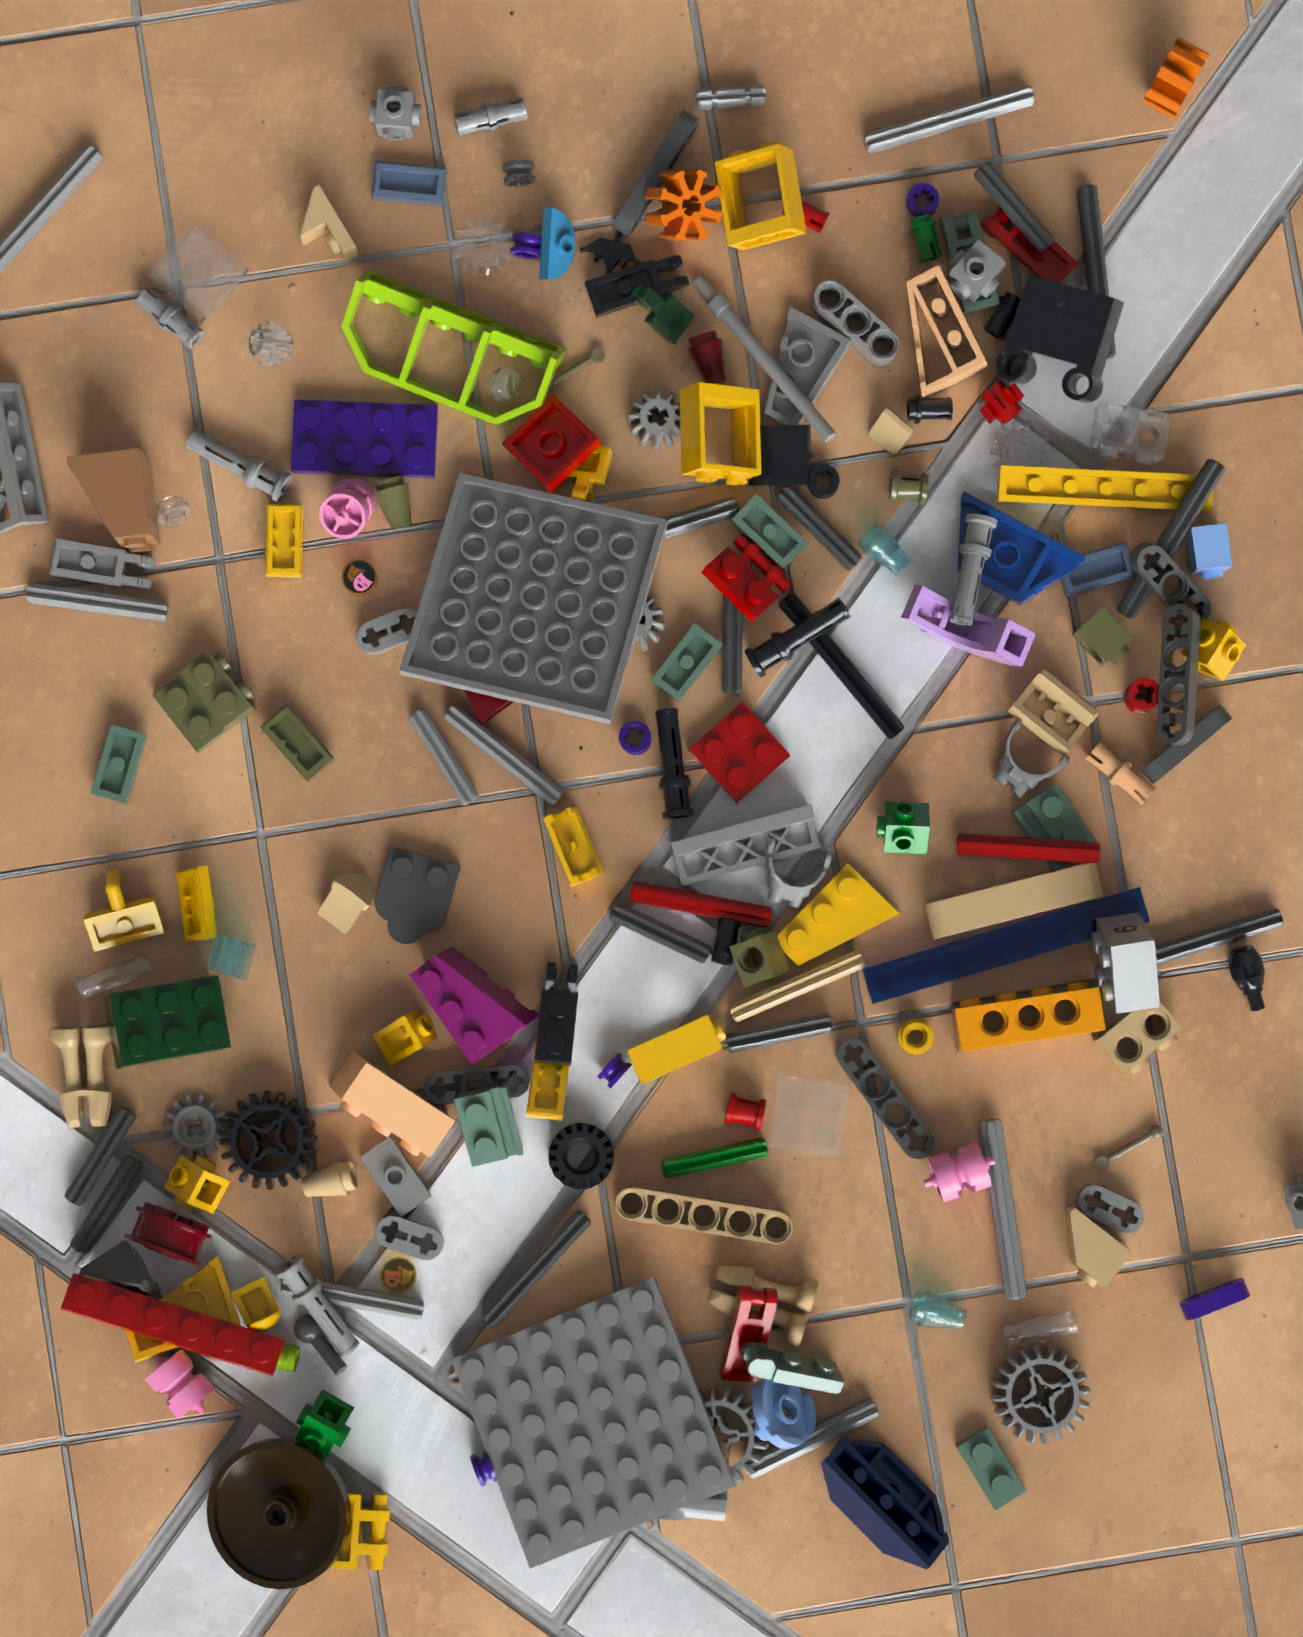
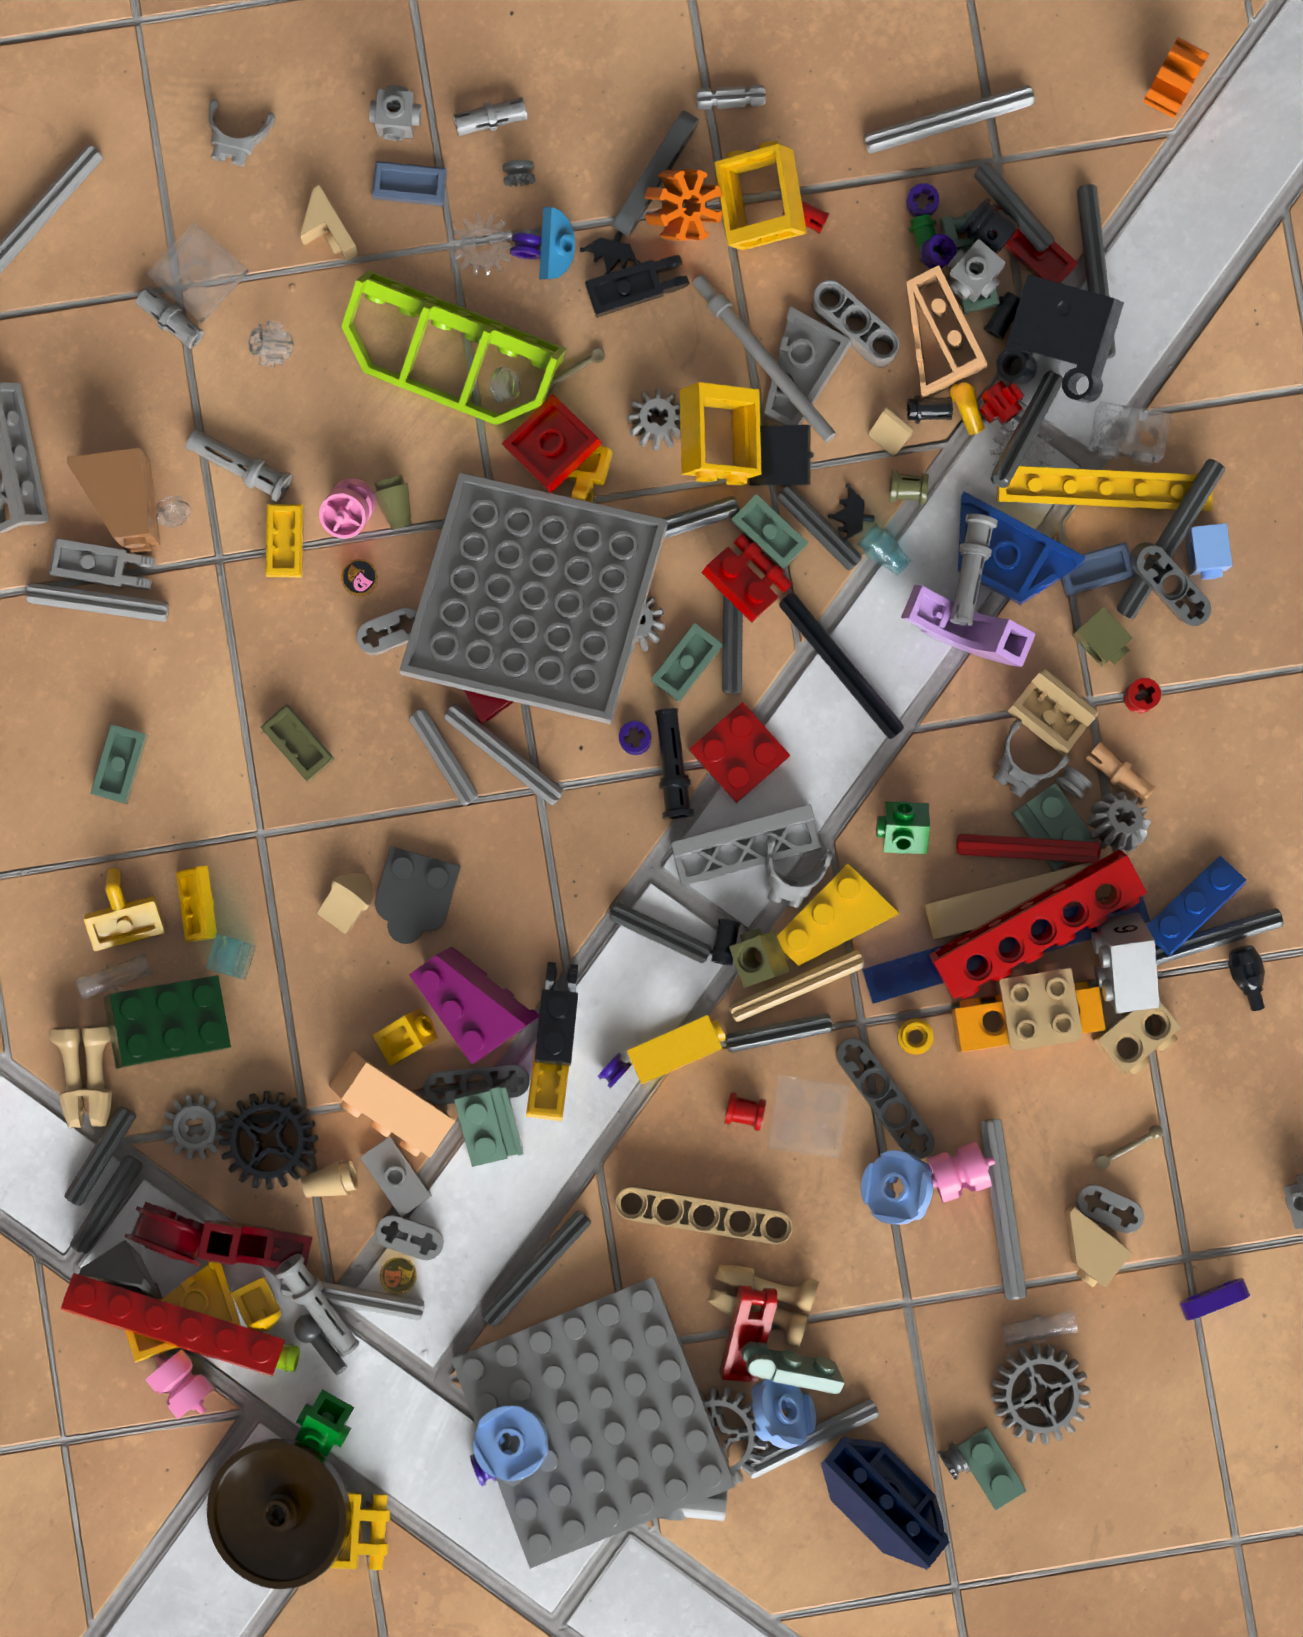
olive plate [153,650,255,753] -> none
yellow brick [164,1155,231,1214] -> none
dark purple plate [291,400,438,478] -> none
yellow hinge [543,807,604,887] -> none
black tyre [548,1123,614,1190] -> none
clear green plate [630,284,695,344] -> none
red axle [630,881,772,928] -> none
green axle [661,1137,768,1178] -> none
dark red cone [687,331,726,384] -> none
black pin [745,597,851,677] -> none
black bush [807,464,840,499] -> none
clear light blue cone [909,1290,967,1331] -> none
dark grey beam [1141,704,1232,784] -> none
dark grey beam [1157,604,1201,746] -> none
yellow brick [1181,618,1246,681] -> none
none -> dark red arch [197,1220,312,1268]
none -> light grey helmet [208,99,275,166]
none -> light blue plate [473,1405,549,1481]
none -> black piece [828,483,875,543]
none -> light blue plate [861,1150,933,1225]
none -> dark purple bush [920,234,957,269]
none -> red brick [928,849,1147,999]
none -> dark grey bush [937,1442,971,1480]
none -> yellow arm [949,382,985,435]
none -> black piece [960,198,1020,254]
none -> dark grey axle [990,371,1063,488]
none -> tan bracket [994,963,1083,1051]
none -> light grey bush [1056,766,1092,800]
none -> light grey gear [1087,791,1152,853]
none -> blue plate [1146,856,1246,957]

